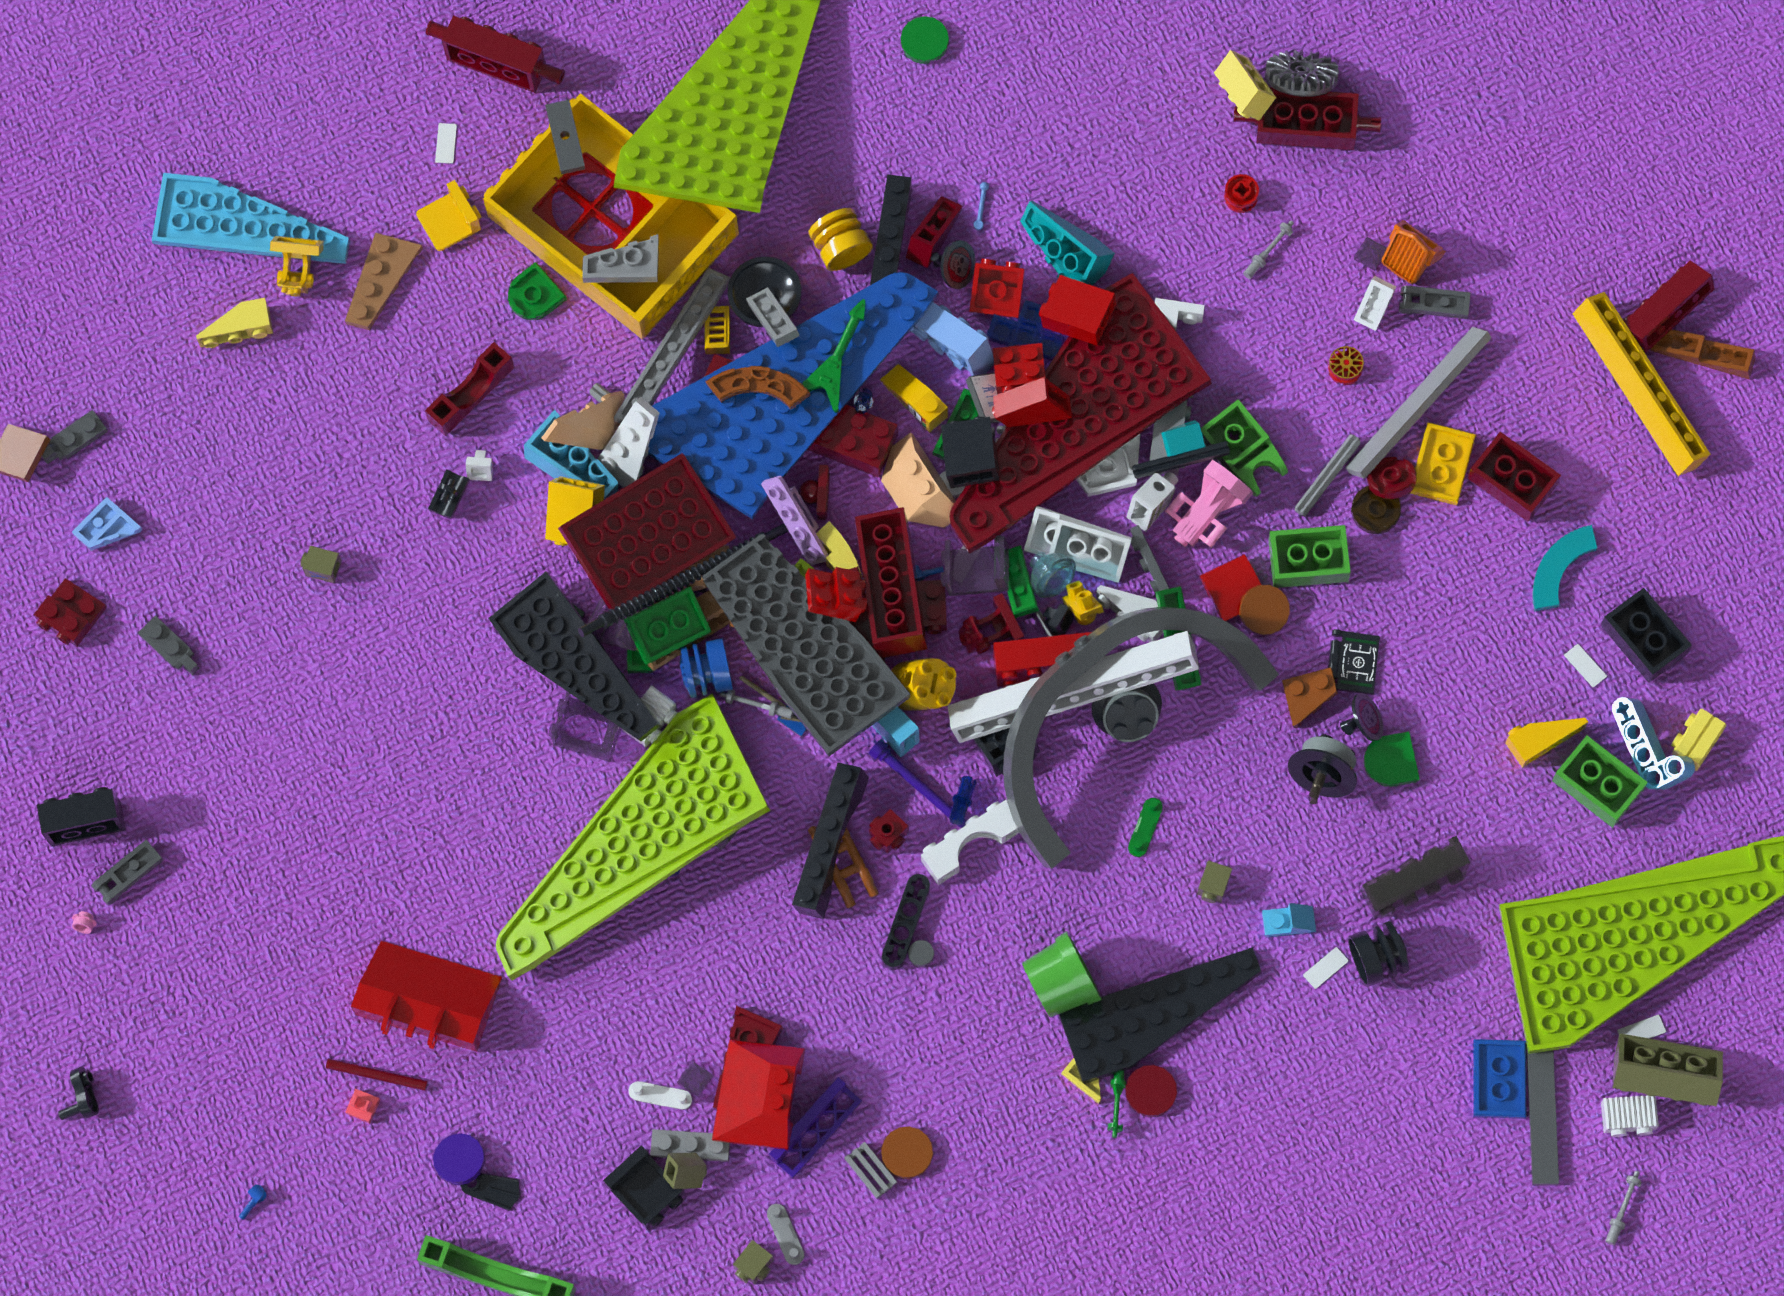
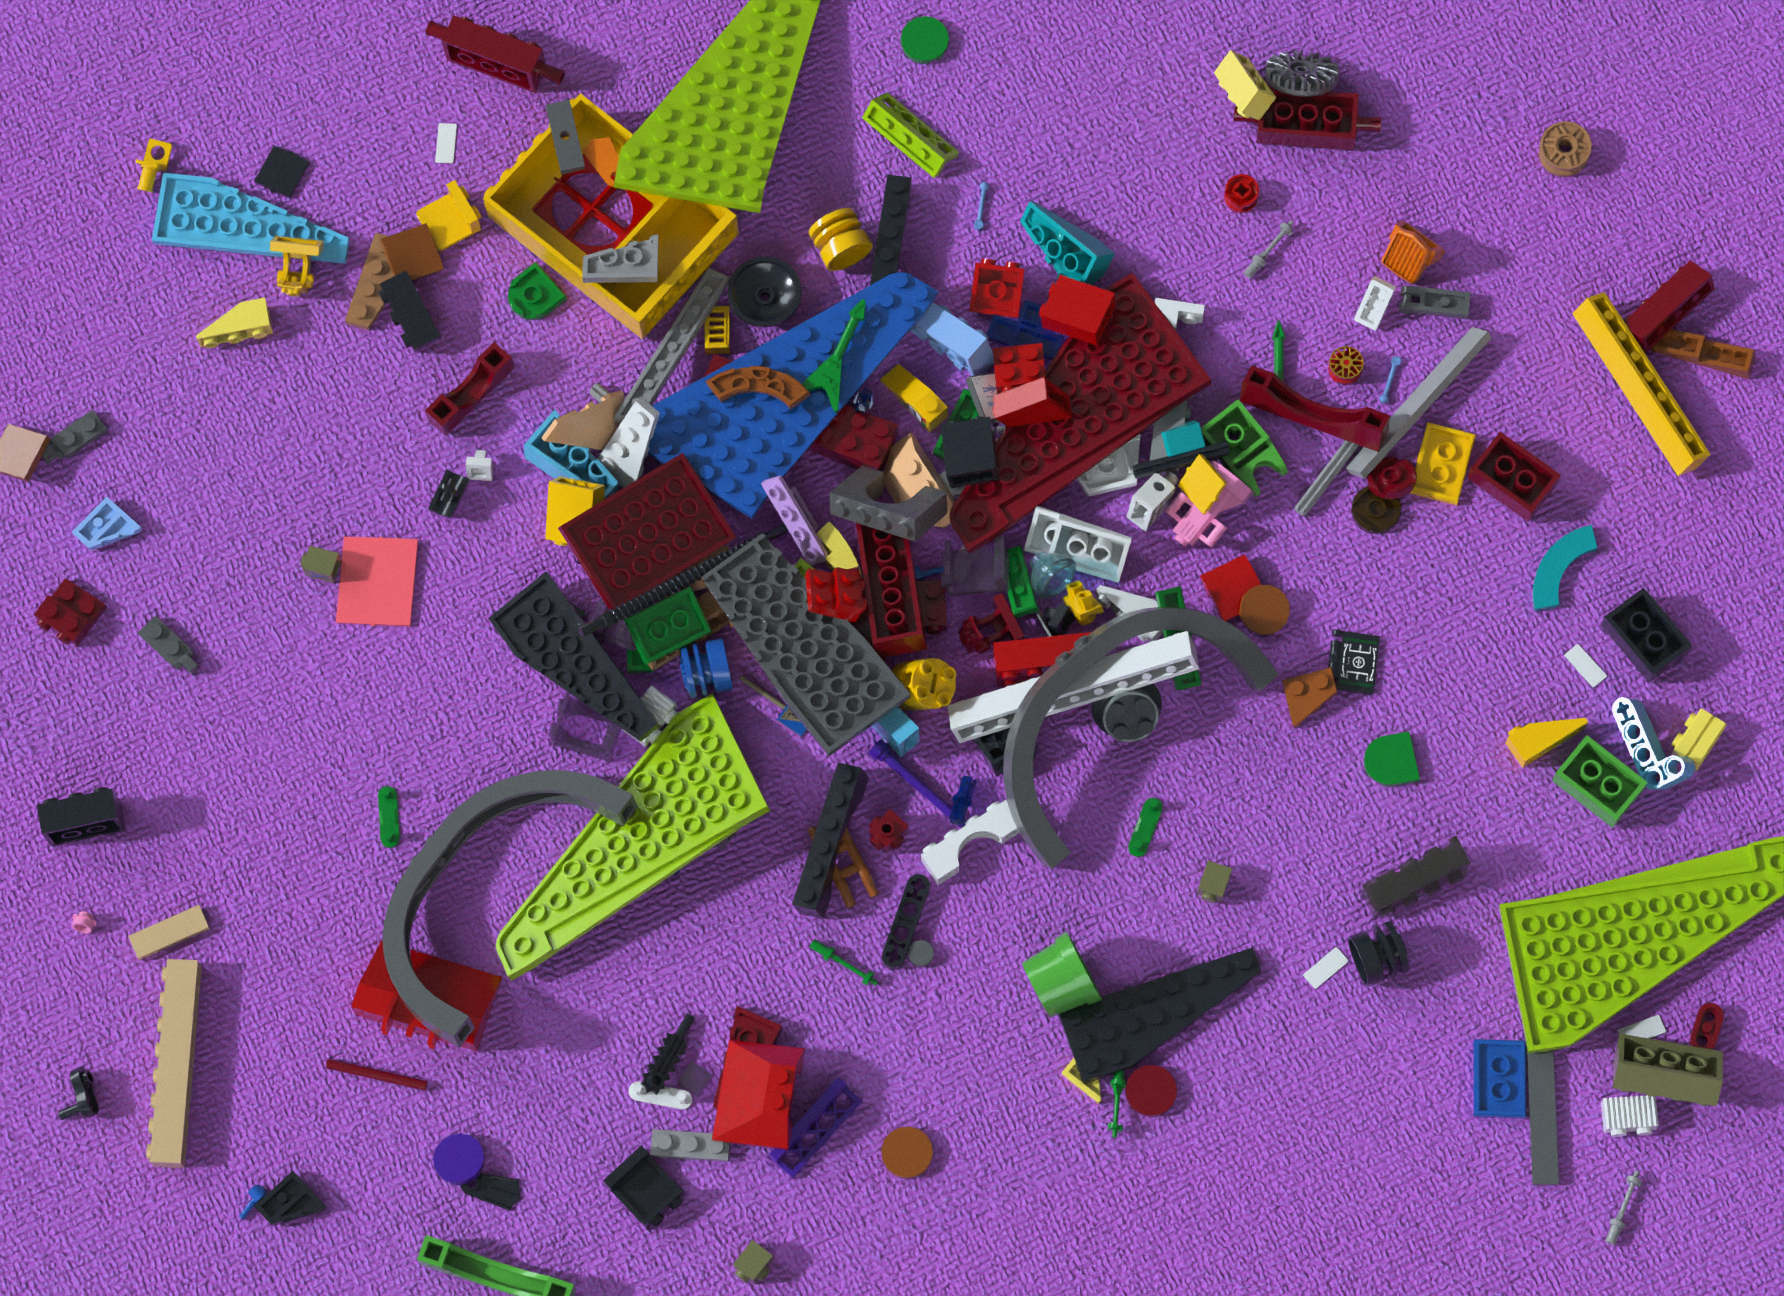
dark grey plate [91,840,163,905] -> none
coral tile [345,1089,380,1123] -> none
olive brick [663,1152,707,1189] -> none
light grey piece [720,690,794,719] -> none
light grey plate [746,288,799,347] -> none
light grey piece [767,1204,804,1265] -> none
dark red tile [798,465,830,520] -> none
light grey tile [844,1142,897,1199] -> none
dark red slope [906,196,963,268] -> none
shield [931,240,976,289] -> none
dark grey tile [1130,525,1170,593] -> none
medium azure slope [1262,903,1316,938] -> none
bright green brick [1268,525,1351,588] -> none
black piece [1288,734,1357,804] -> none
shield [1340,693,1383,742] -> none
clear purple tile [1354,237,1387,271] -> none
none -> tan tile [128,905,210,960]
none -> yellow bracket [135,139,173,193]
none -> tan brick [146,959,202,1168]
none -> black piece [254,145,310,199]
none -> black wing [254,1171,327,1227]
none -> coral piece [336,536,419,627]
none -> black brick [378,271,440,352]
none -> green piece [378,786,400,848]
none -> dark orange tile [380,223,444,281]
none -> dark grey arch [383,770,638,1048]
none -> orange piece [582,137,619,187]
none -> black piece [640,1014,695,1095]
none -> green piece [810,939,878,986]
none -> flat silver arch [830,465,947,541]
none -> lime fence [862,92,959,178]
none -> yellow piece [1178,454,1228,514]
none -> dark red arch [1240,365,1391,452]
none -> green piece [1272,320,1286,382]
none -> medium blue hinge [1379,356,1401,404]
none -> medium nougat wheel [1538,121,1592,177]
none -> dark red plate [1689,1003,1724,1050]

